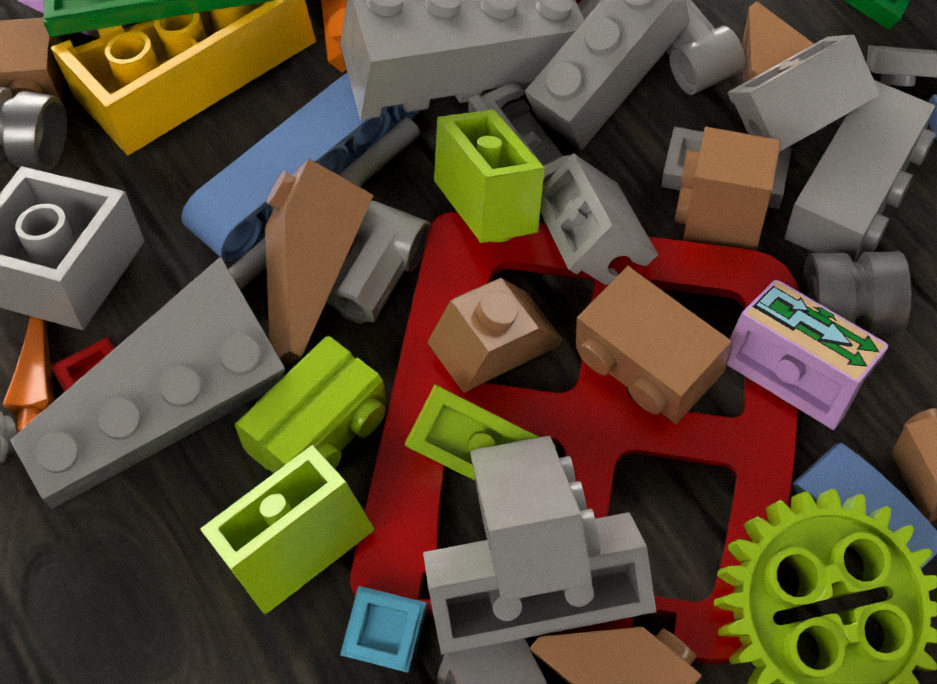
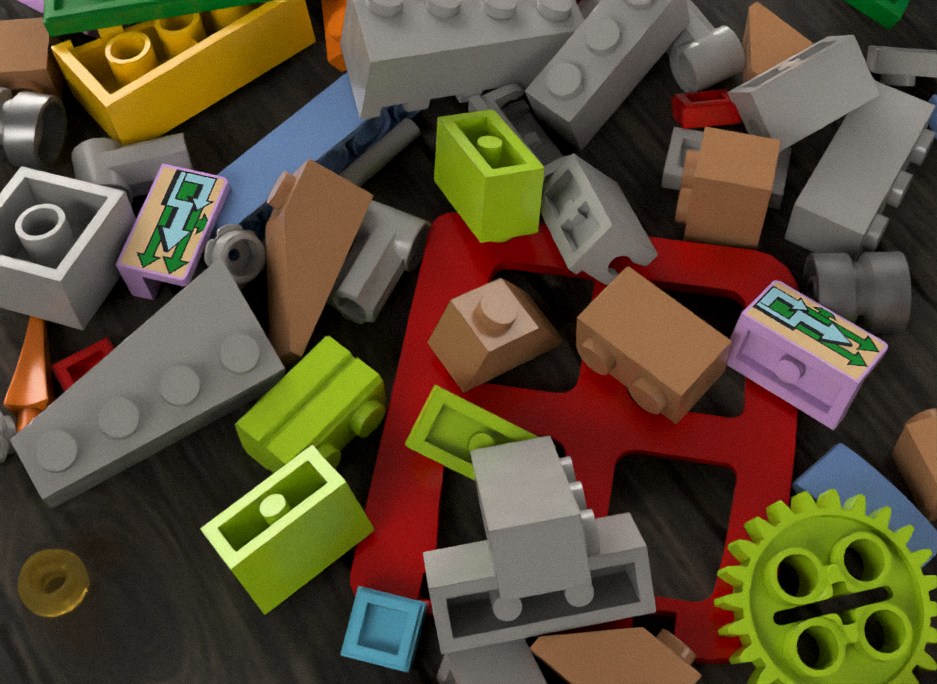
none -> clear yellow plate [18,549,89,617]
none -> light grey piece [71,133,193,205]
none -> panel [116,163,230,301]
none -> light grey plate [204,224,265,283]
none -> red tile [671,89,742,129]

